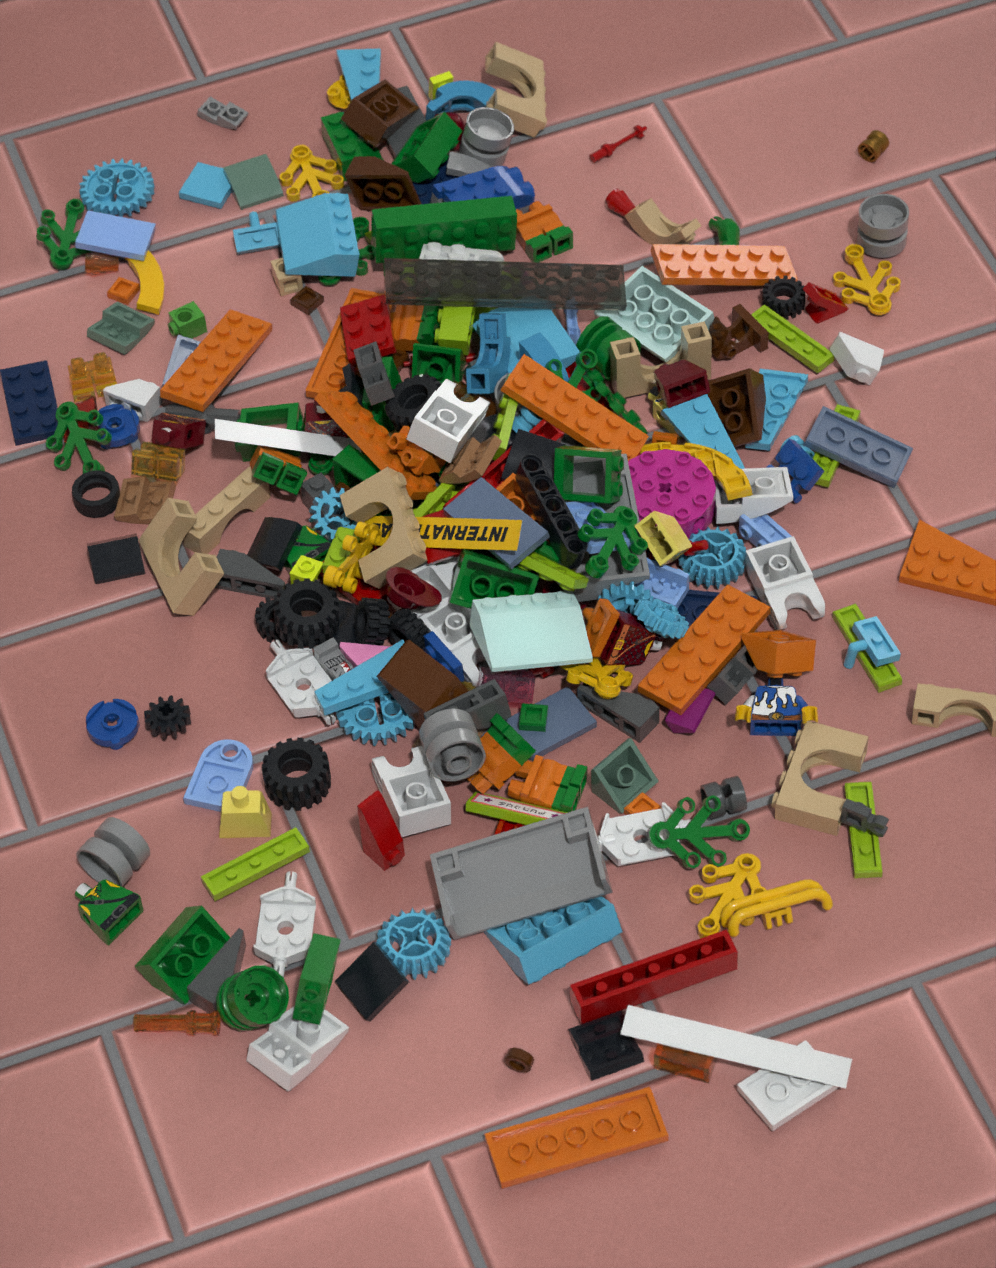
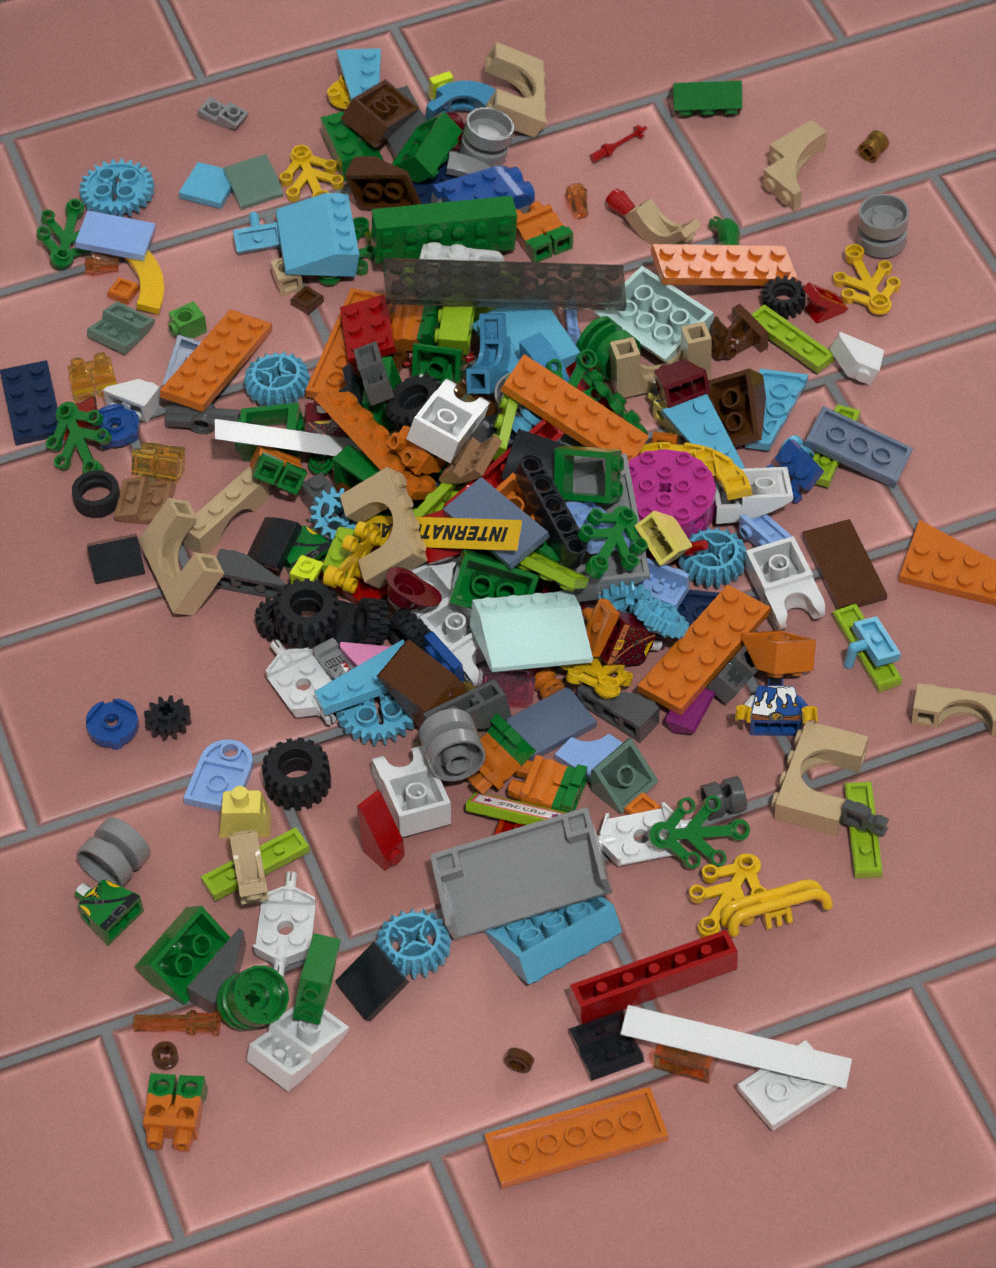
dark red torso [152,413,206,449] -> none
green tile [519,703,548,732] -> none
none -> orange hips [143,1073,208,1152]
none -> reddish brown bush [152,1041,179,1070]
none -> tan arch [229,829,269,904]
none -> medium azure gear [244,351,310,407]
none -> orange wheel [531,668,564,699]
none -> light blue tile [555,734,623,783]
none -> clear orange cone [565,183,589,219]
none -> green slope [672,81,743,115]
none -> tan arch [763,120,827,211]
none -> reddish brown tile [802,519,887,610]

